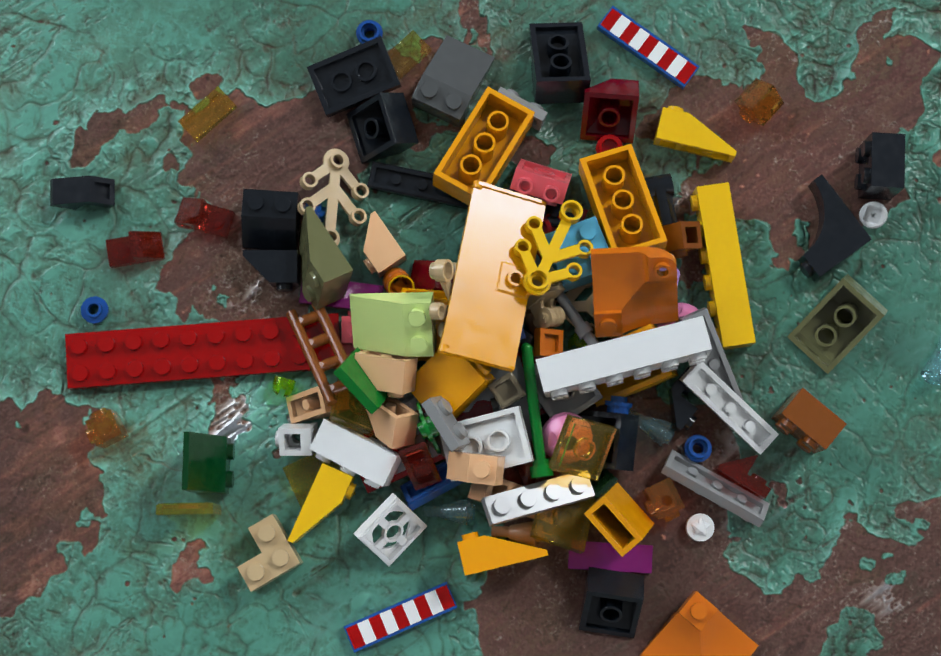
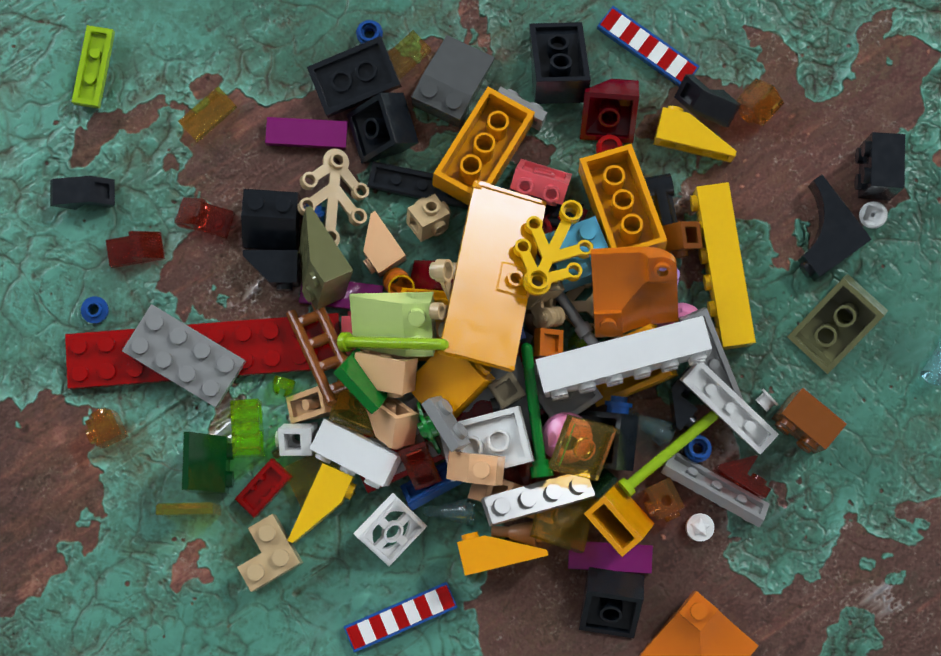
none -> lime plate [71,25,115,109]
none -> light grey plate [122,304,246,408]
none -> clear neon green brick [230,399,265,458]
none -> red plate [235,458,293,518]
none -> magenta tile [265,117,348,150]
none -> lime bar [337,332,449,352]
none -> tan brick [406,194,451,242]
none -> lime bar [618,411,719,497]
none -> black slope [674,74,741,127]
none -> white piece [756,388,779,412]

